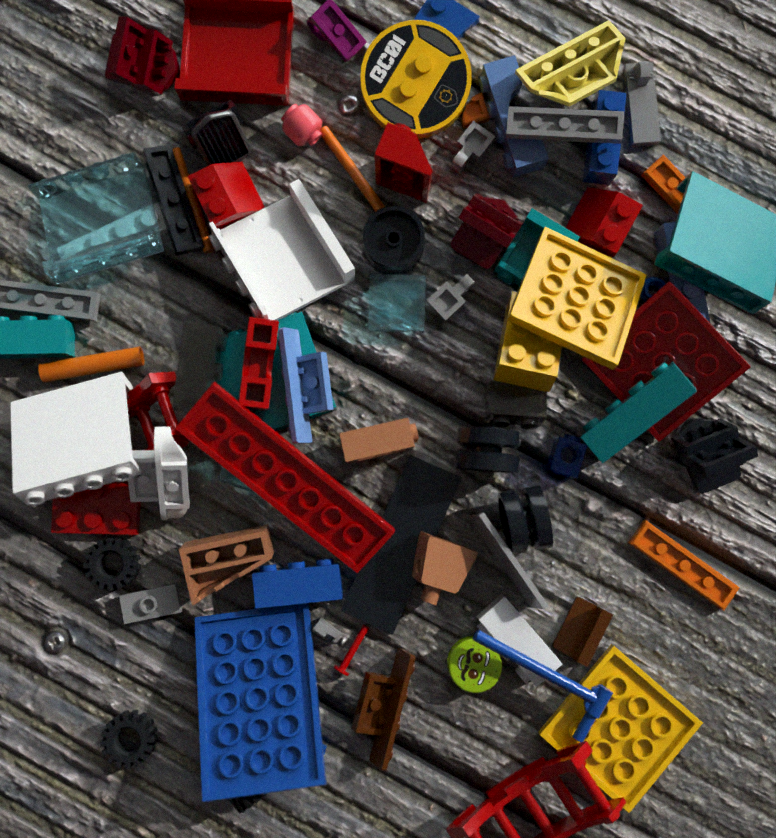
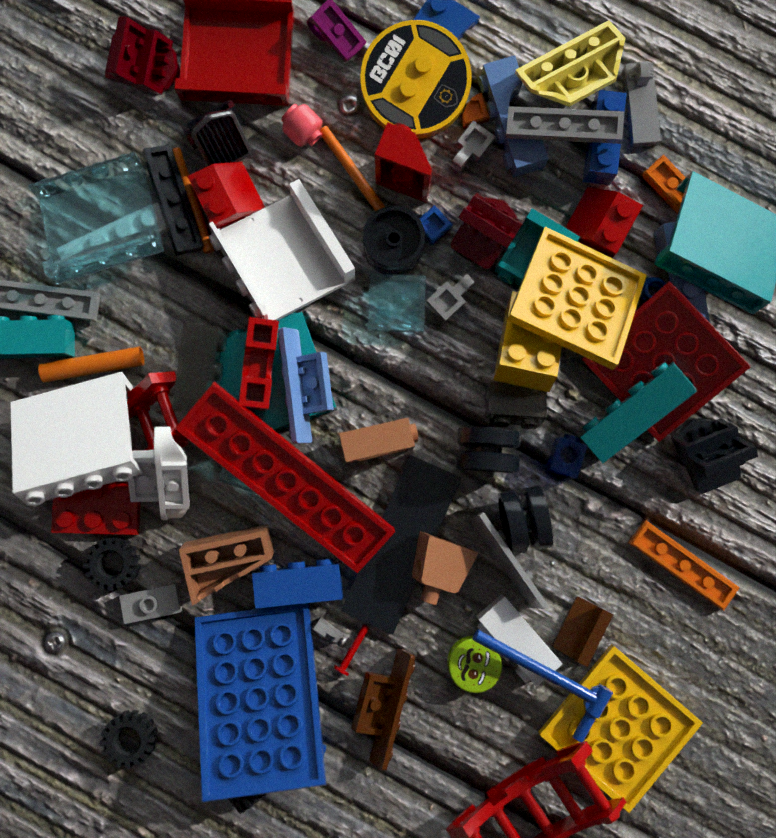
none -> blue tile [419,205,453,245]

